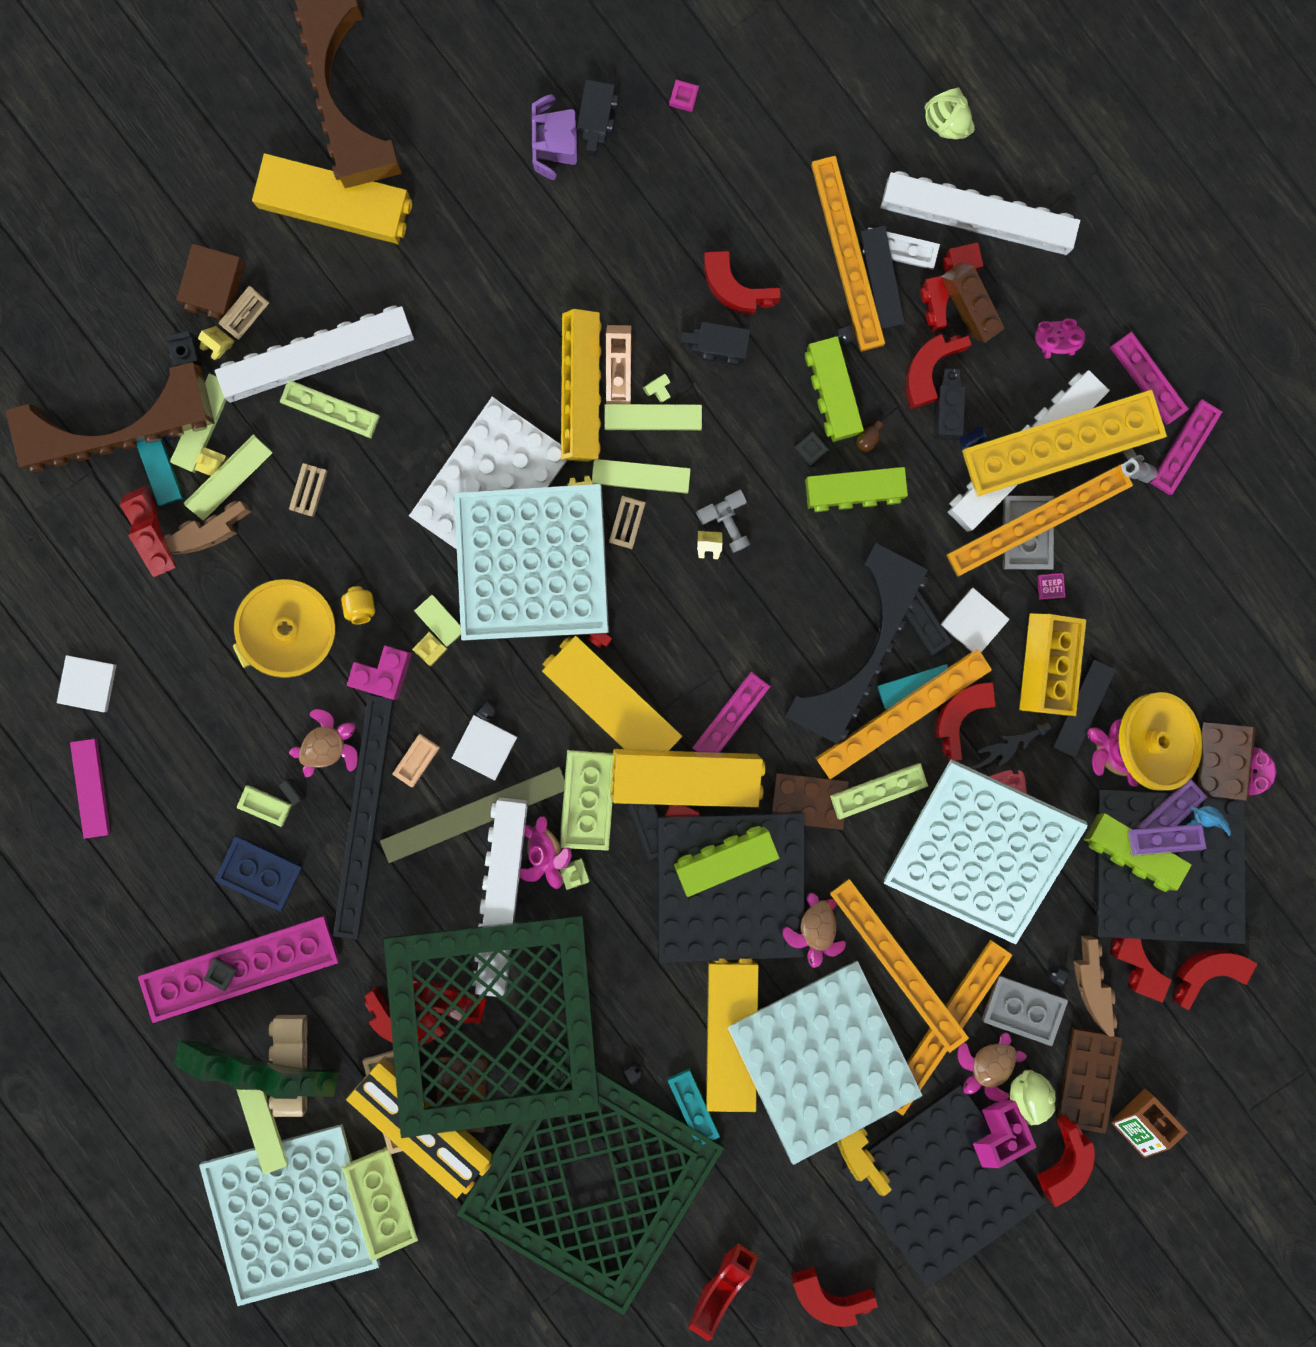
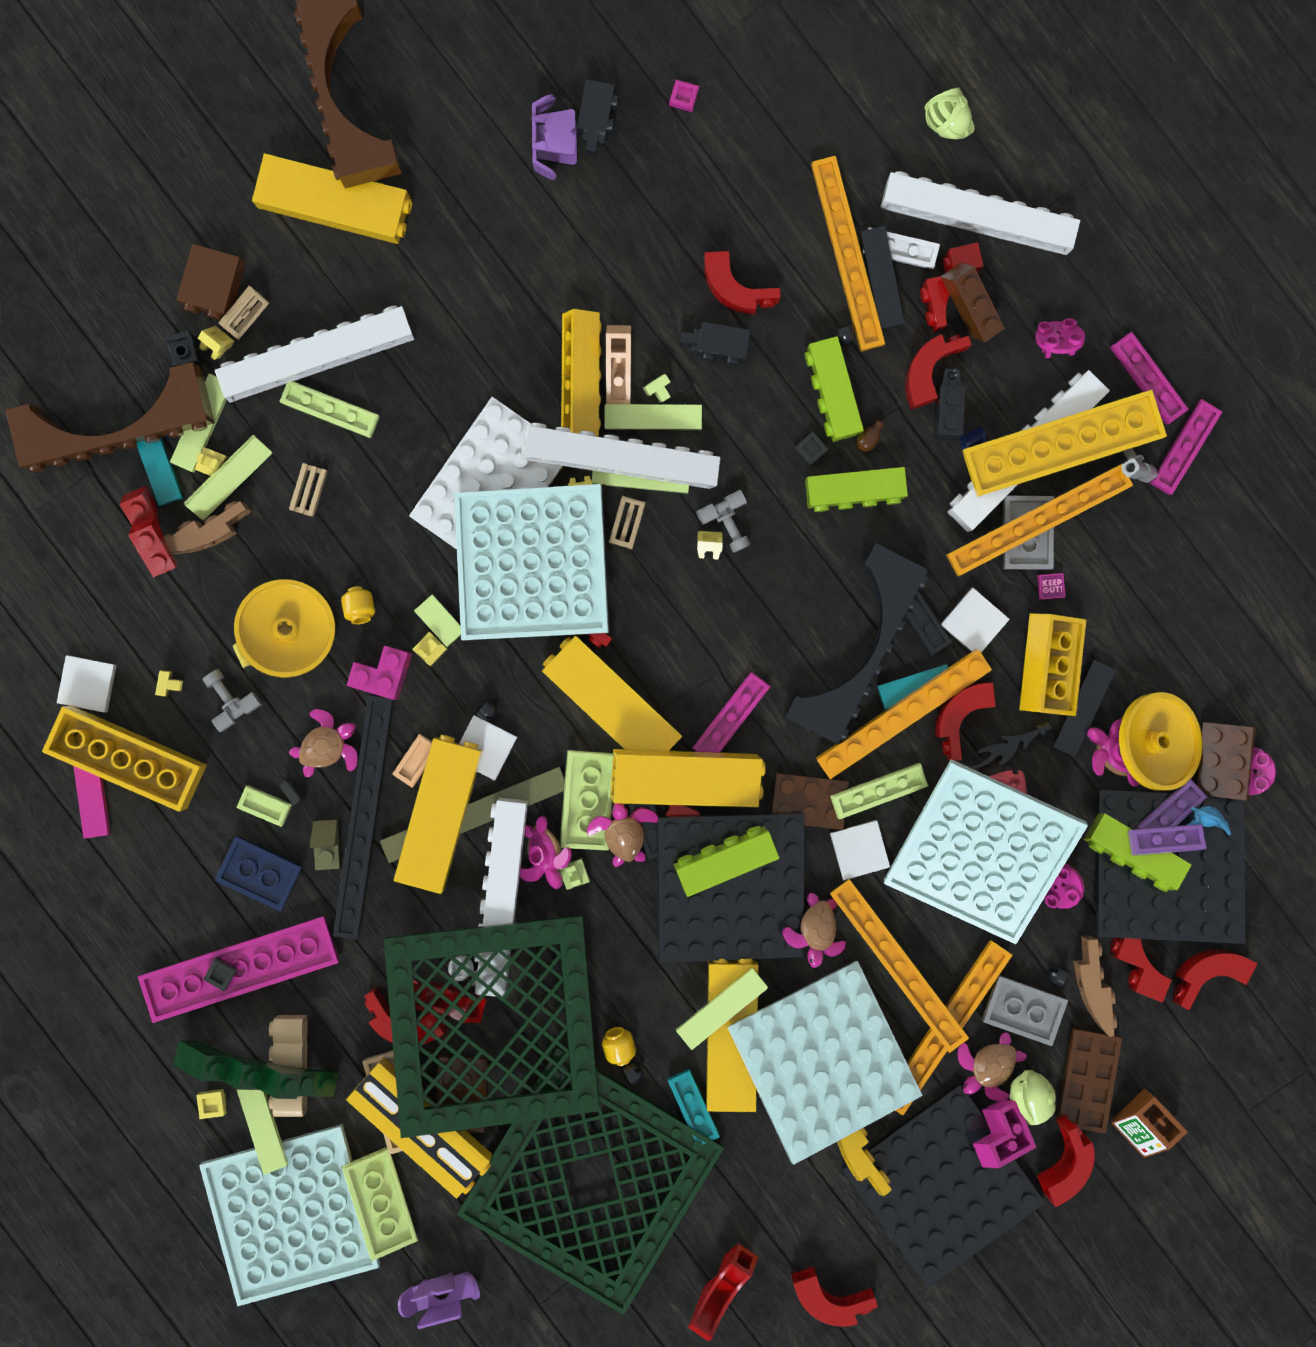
none -> yellow brick [42,706,207,812]
none -> light yellow tile [155,670,183,696]
none -> light yellow tile [196,1089,227,1119]
none -> light grey bar [202,669,263,732]
none -> olive slope [310,819,341,870]
none -> yellow brick [394,734,483,894]
none -> medium lavender piece [398,1272,480,1329]
none -> white tile [448,955,474,981]
none -> white brick [520,423,720,489]
none -> animal [587,803,657,867]
none -> yellow head [602,1027,636,1066]
none -> yellowish green tile [676,968,768,1050]
none -> white tile [830,820,890,880]
none -> dark pink plate [1044,864,1084,909]

